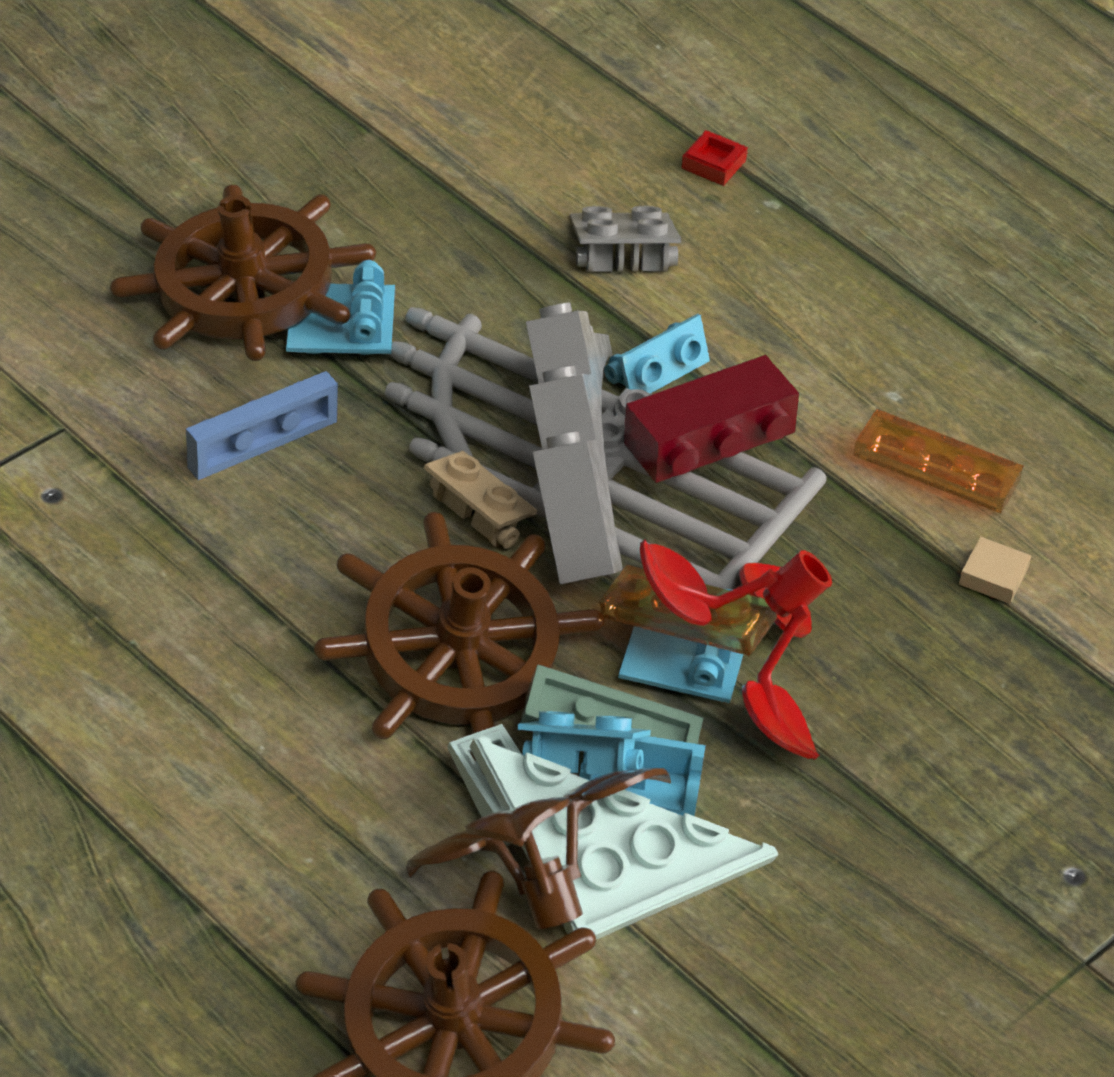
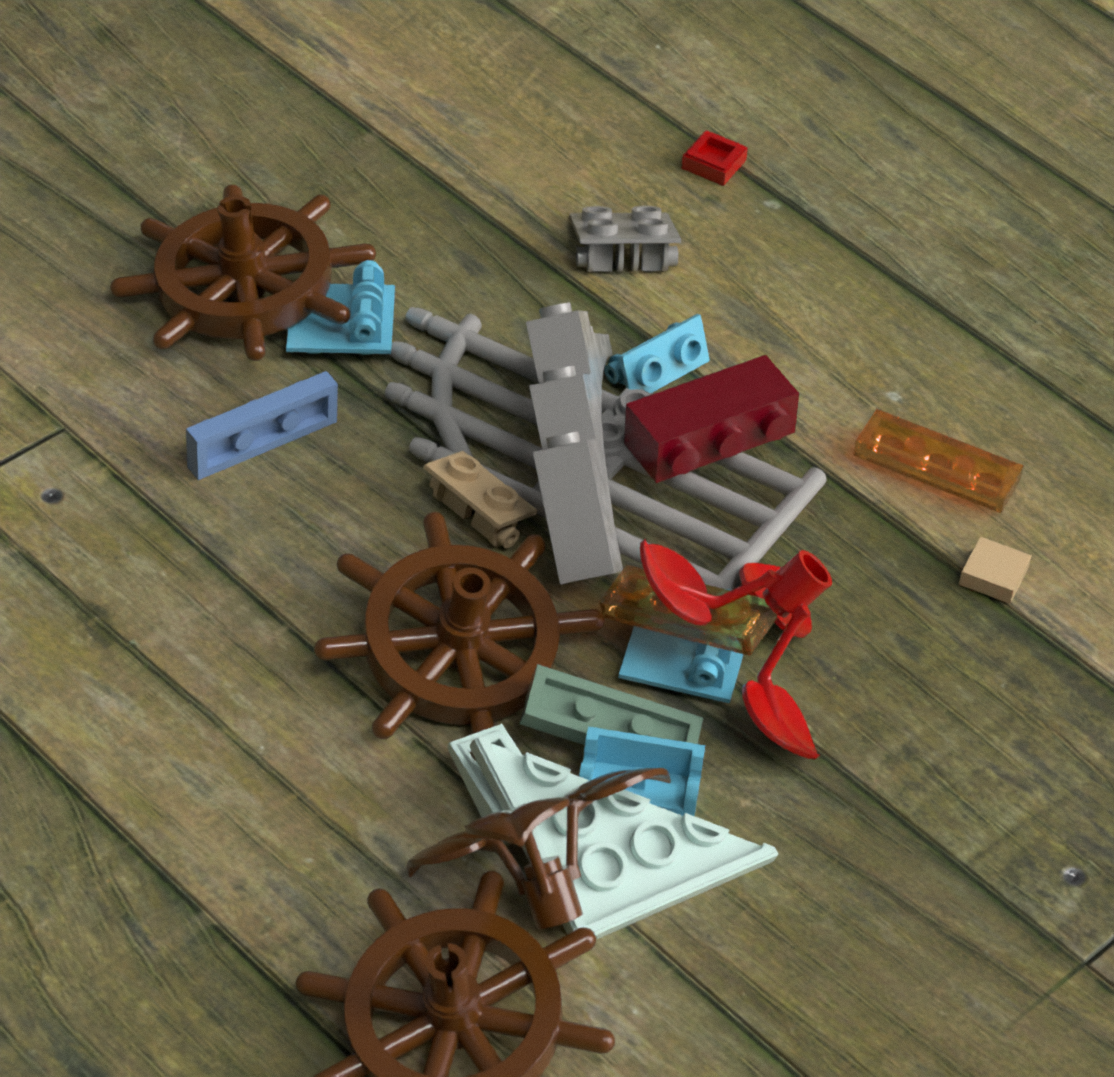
medium azure hinge [518,711,651,775] -> none

